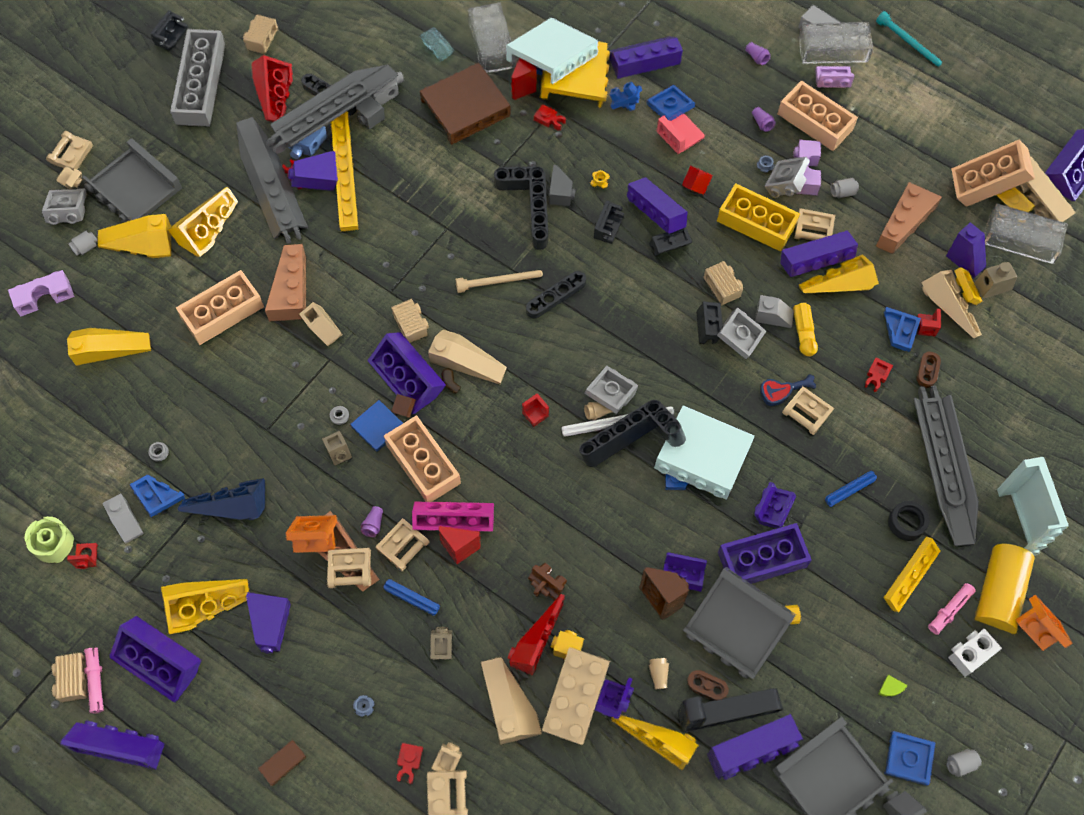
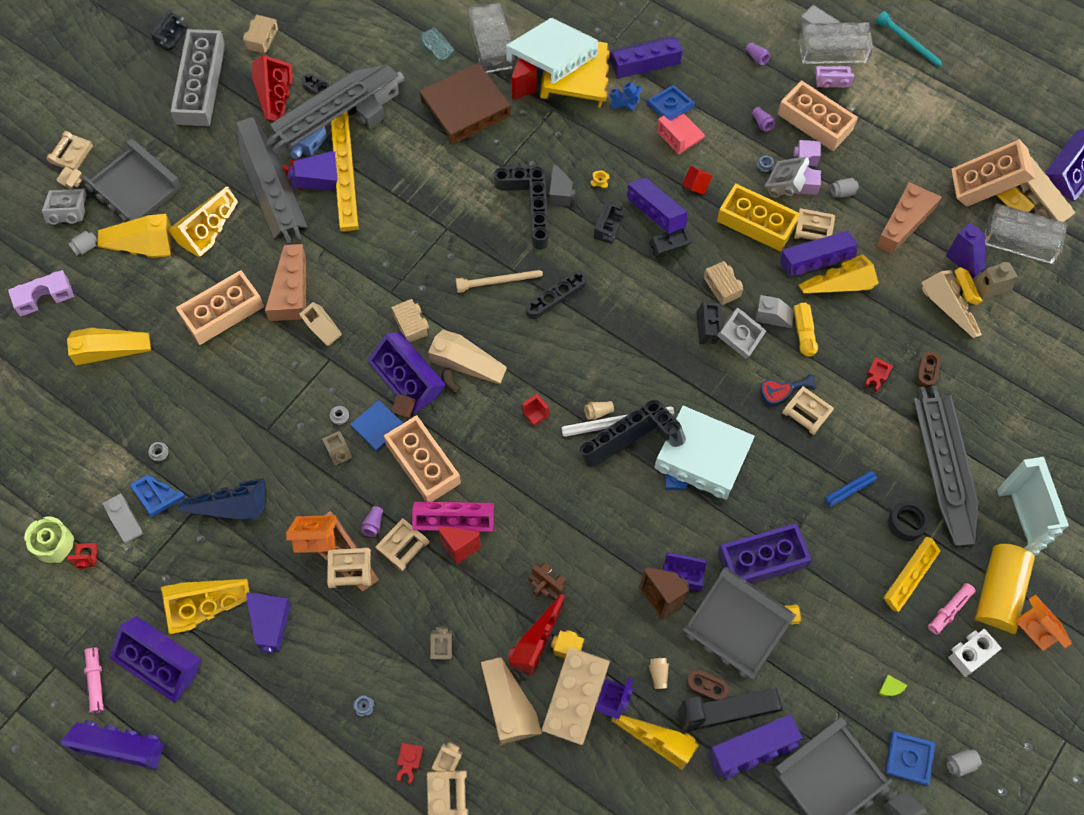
tan brick [52,653,88,702] -> none
reddish brown tile [258,740,306,786] -> none
blue axle [383,579,440,616] -> none
red plate [534,104,566,130] -> none
light grey plate [585,366,638,414] -> none
dark purple bracket [755,482,796,529] -> none
blue wing [884,307,921,352] -> none
red panel [917,309,941,337] -> none

